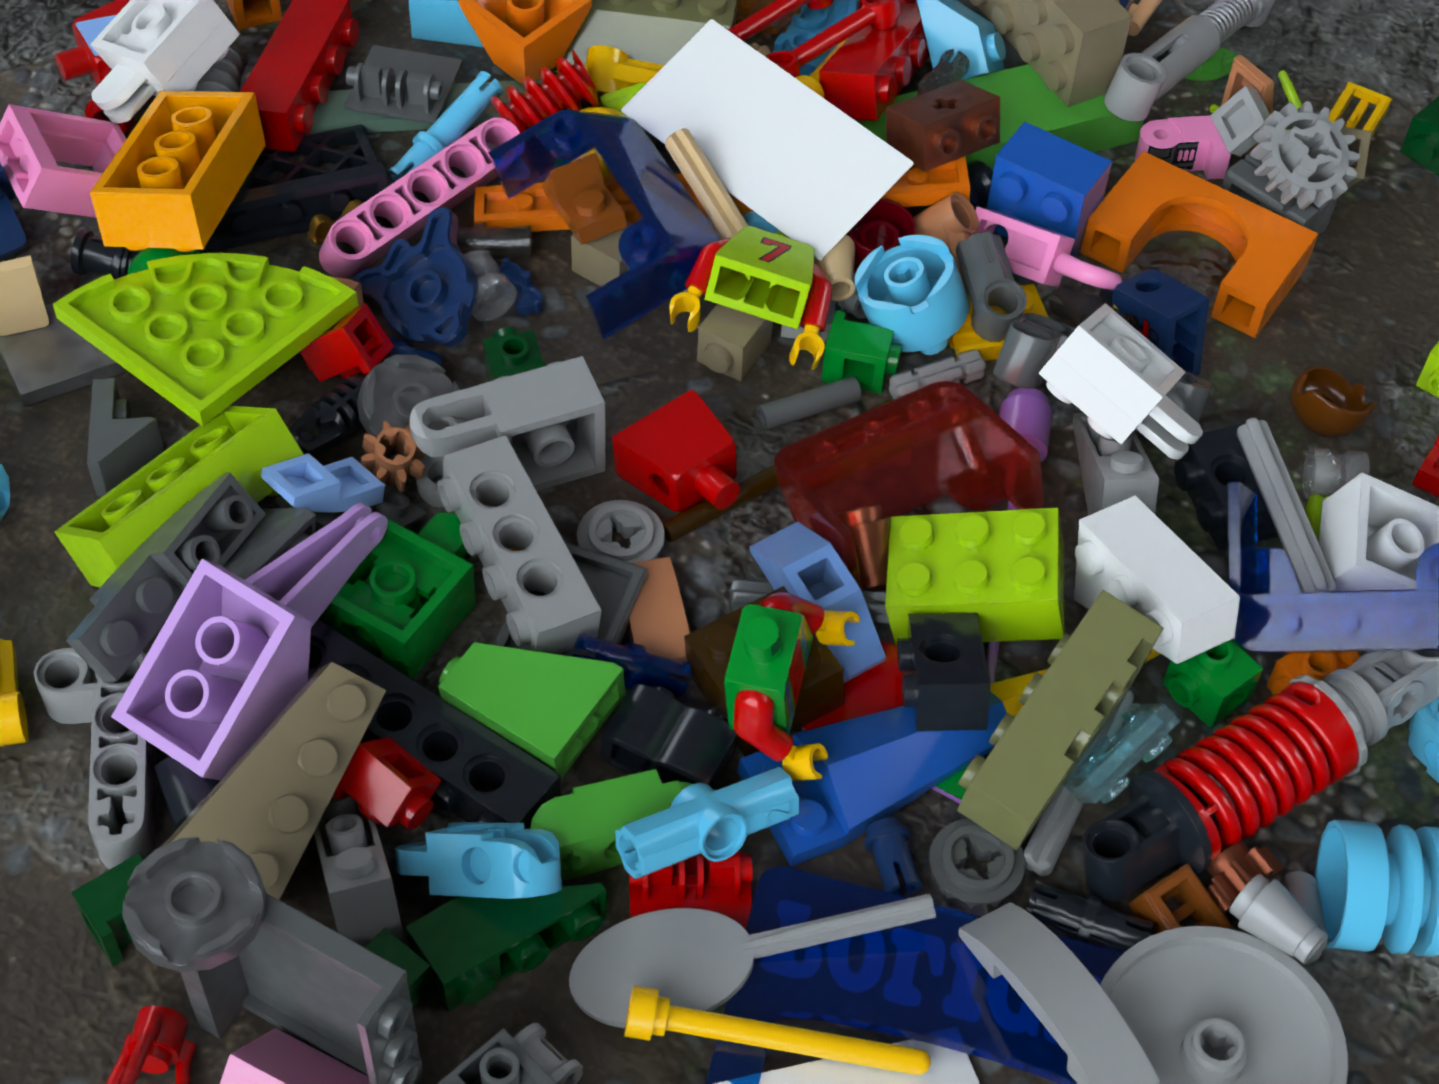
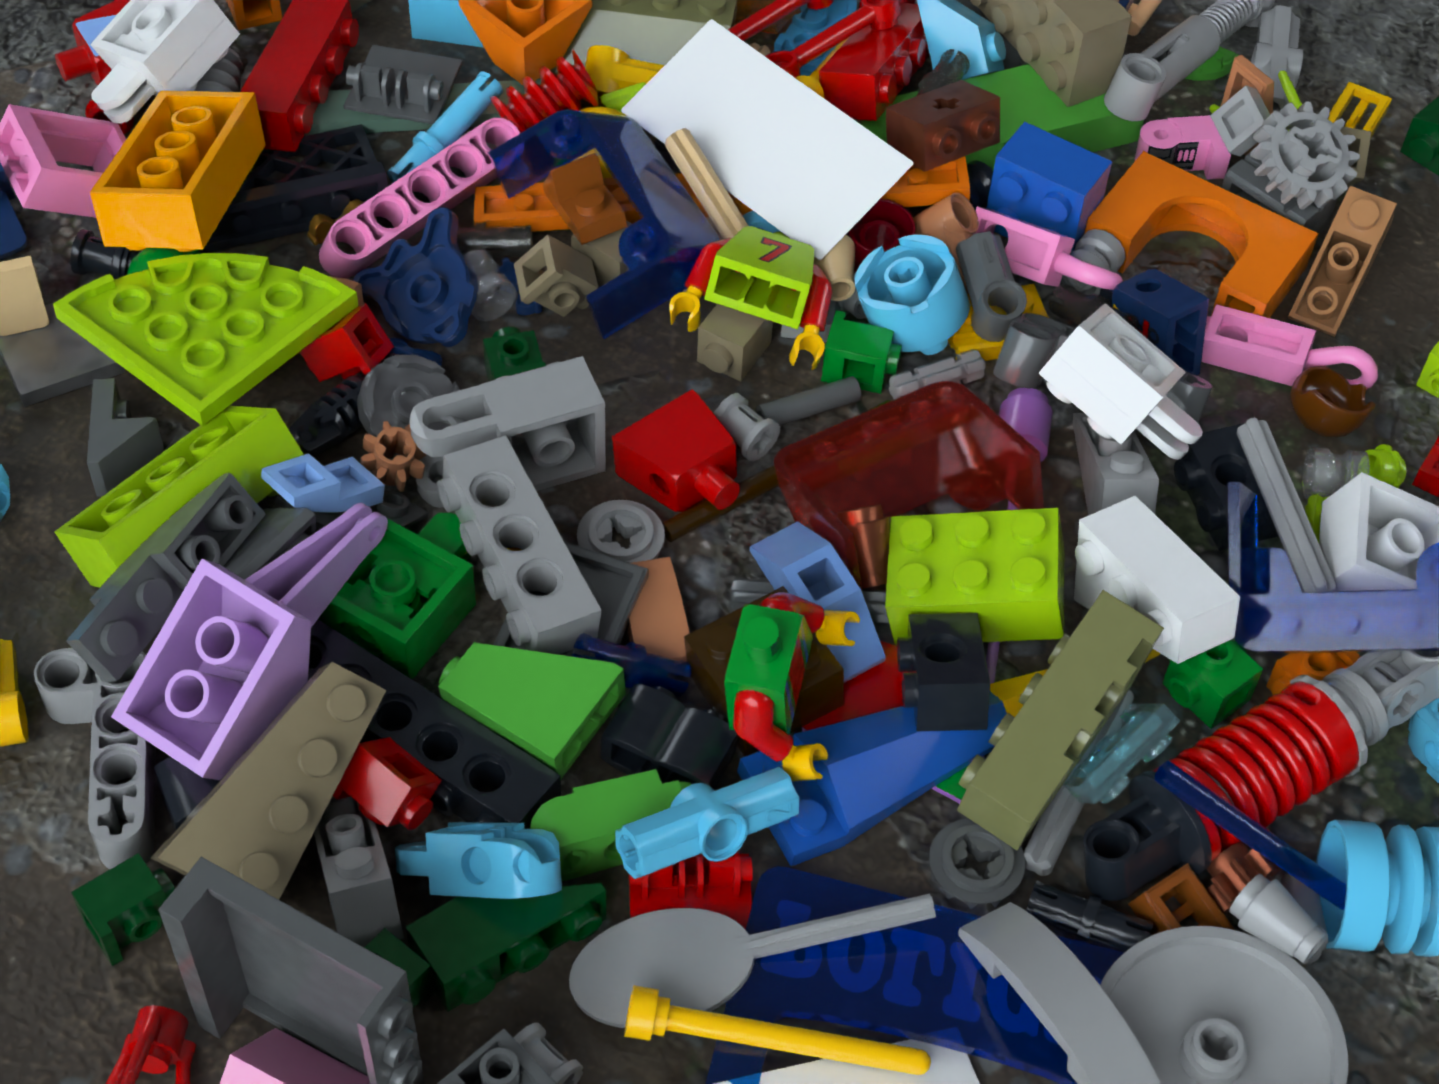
flat silver tile [122,837,266,972] -> none
dark blue pin [863,817,923,899] -> none
none -> dark tan brick [514,234,598,317]
none -> light grey bush [713,393,780,462]
none -> light grey wheel [1061,229,1125,299]
none -> clear blue bar [1154,761,1347,910]
none -> bright pink piece [1201,304,1378,390]
none -> light grey piece [1251,5,1303,112]
none -> medium nougat slope [1288,186,1397,337]
none -> lime plate [1357,444,1406,488]

